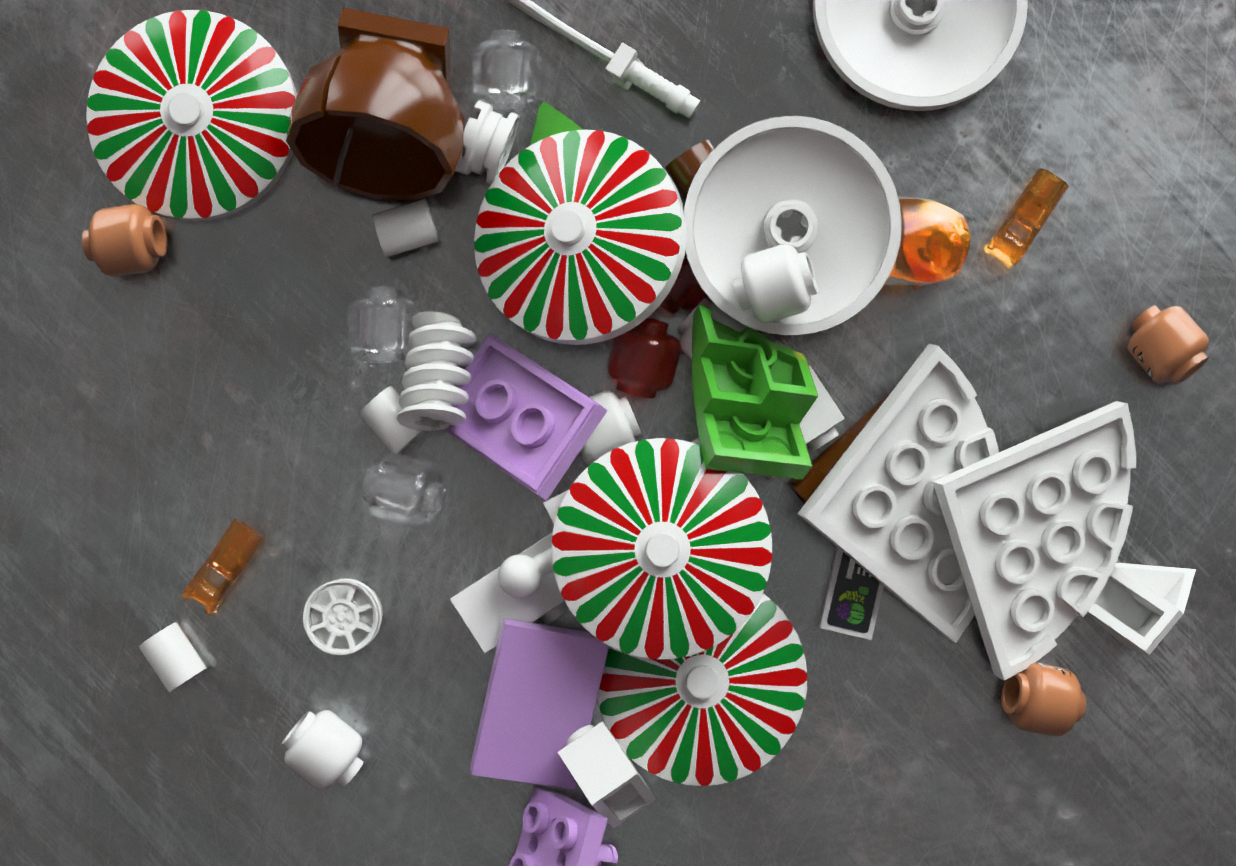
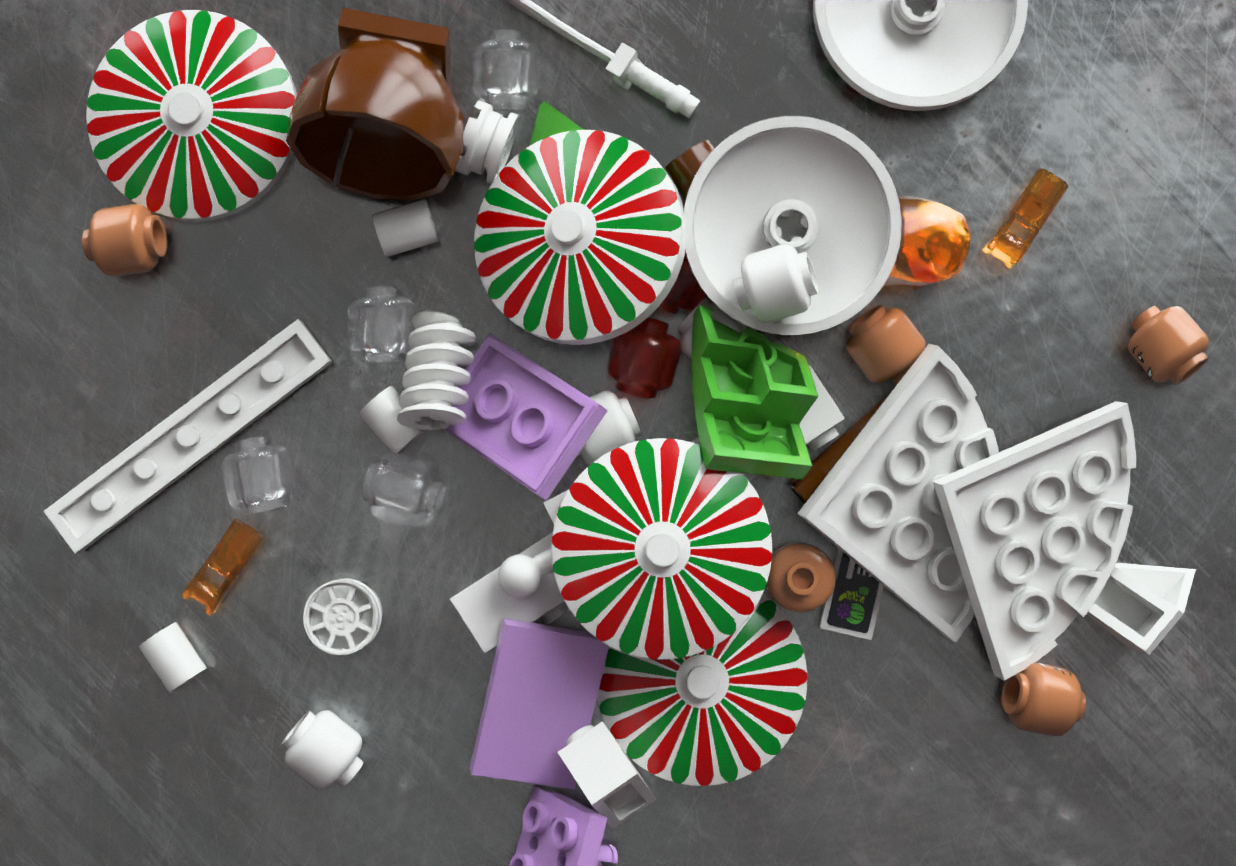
none -> white plate [43,319,333,554]
none -> clear head [221,435,295,516]
none -> nougat head [766,542,836,613]
none -> nougat head [846,304,926,385]

